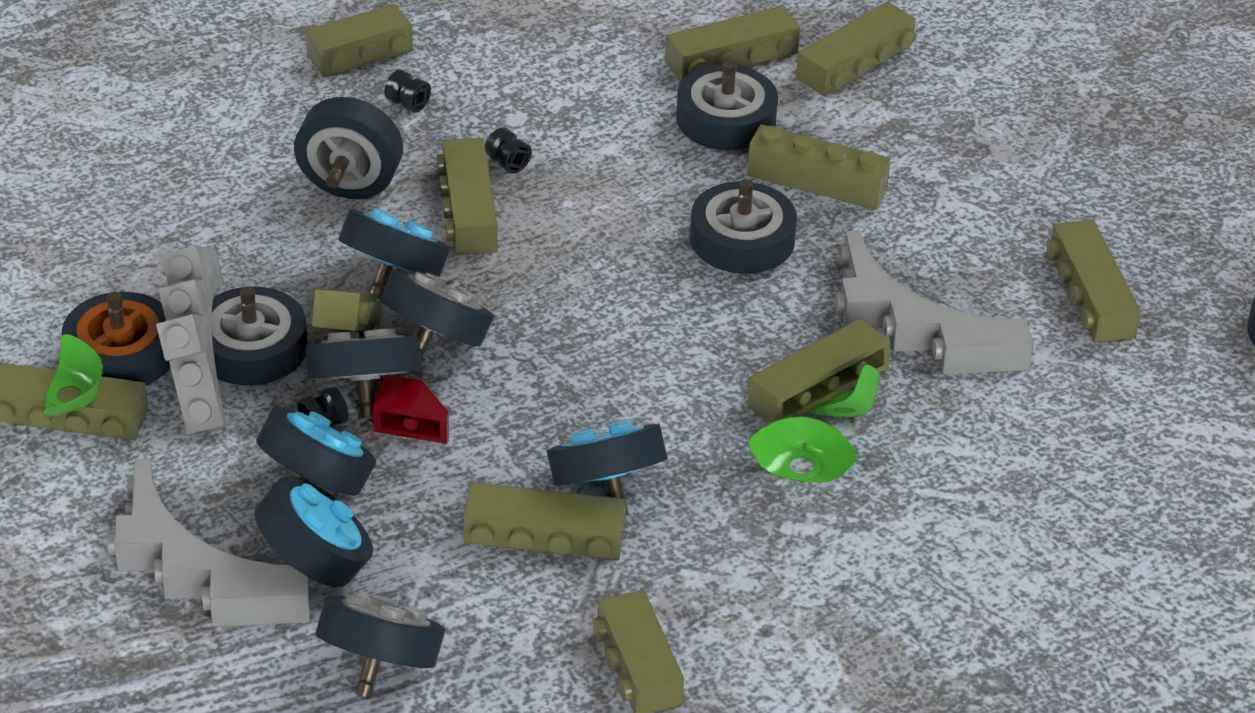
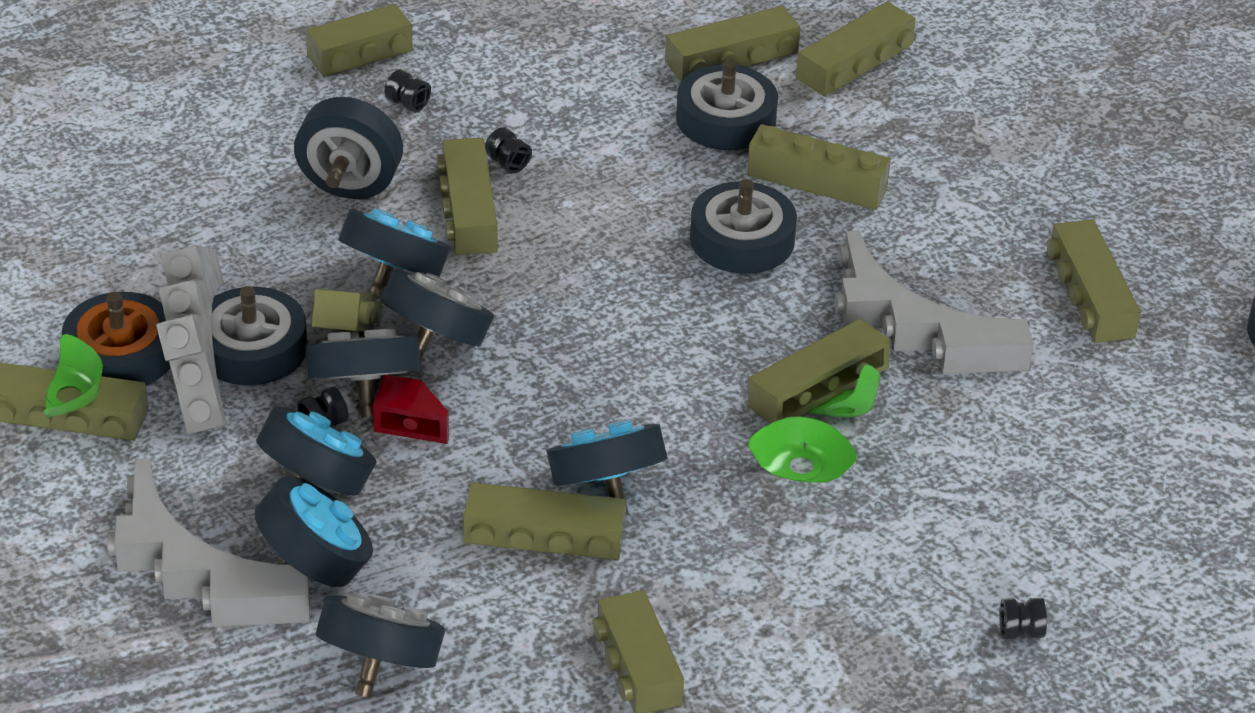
none -> black wheel [999,598,1047,639]

